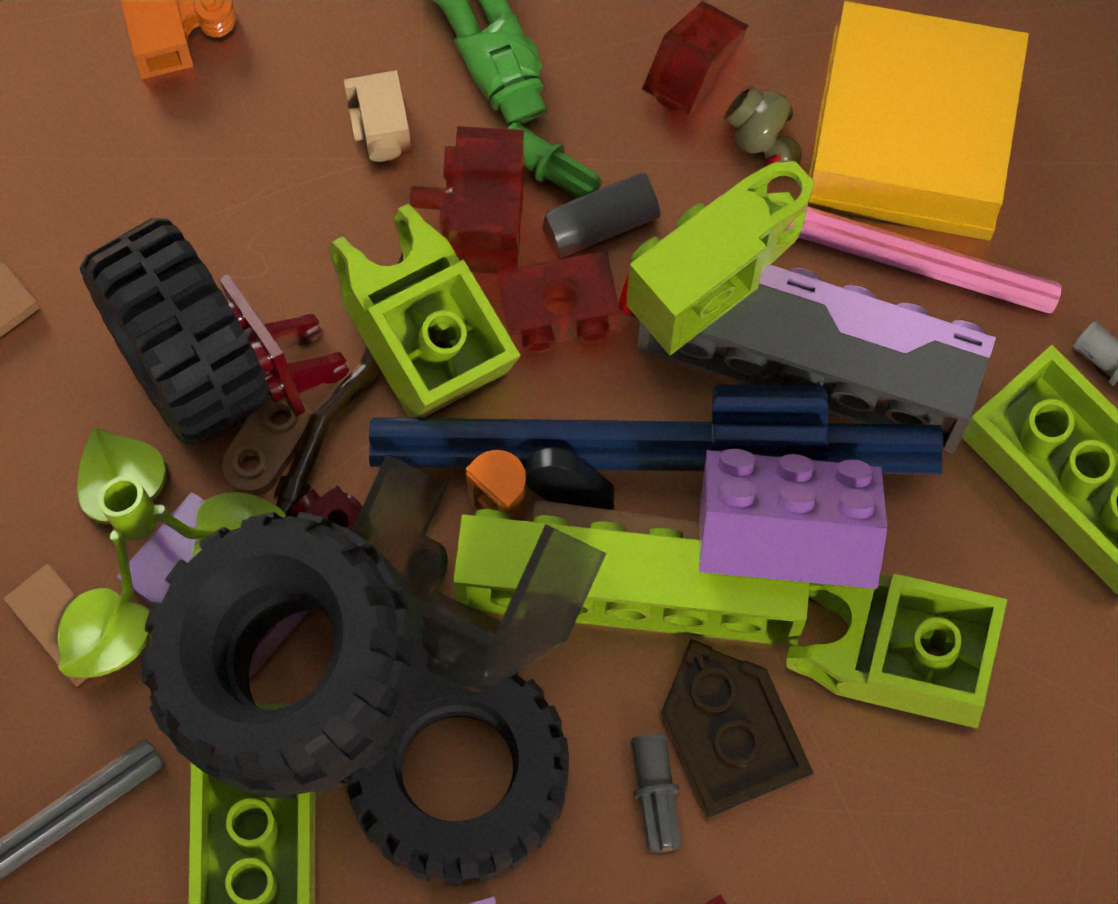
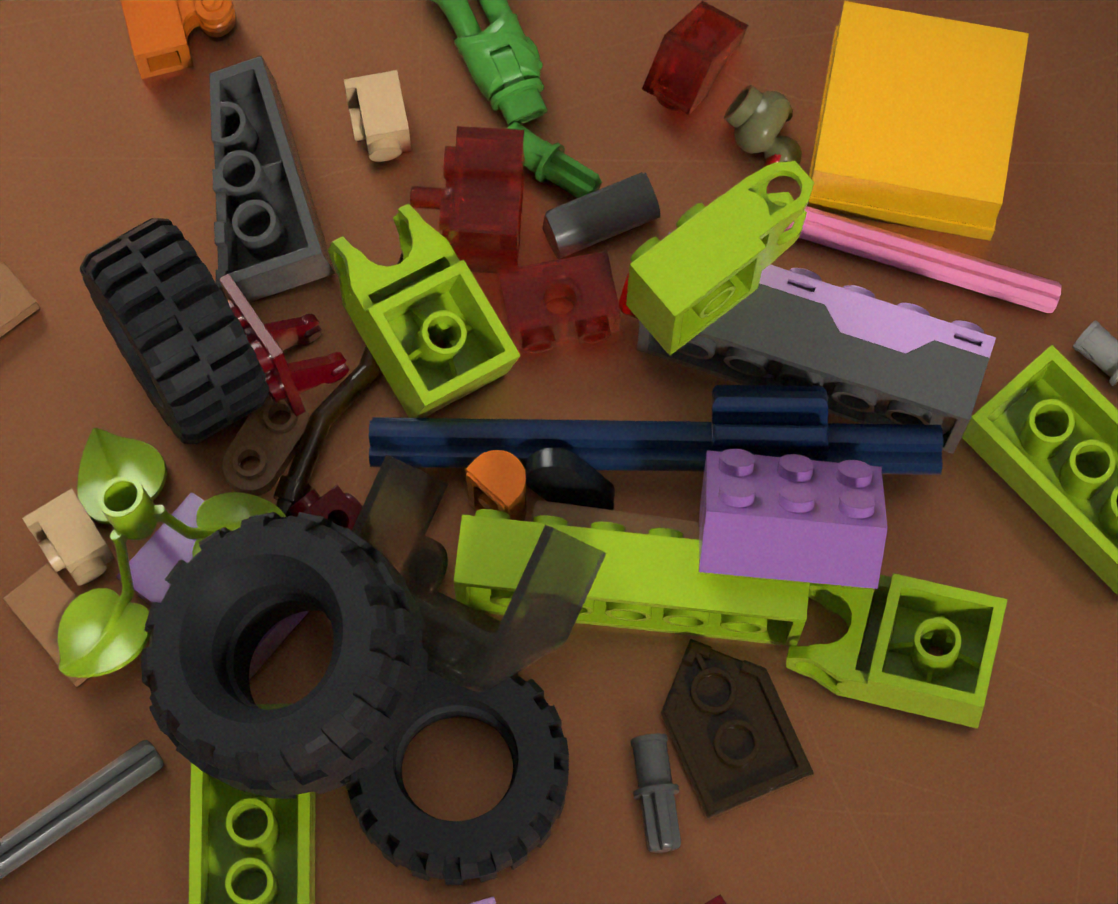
none -> tan brick [22,488,115,585]
none -> dark grey wedge [209,56,335,303]

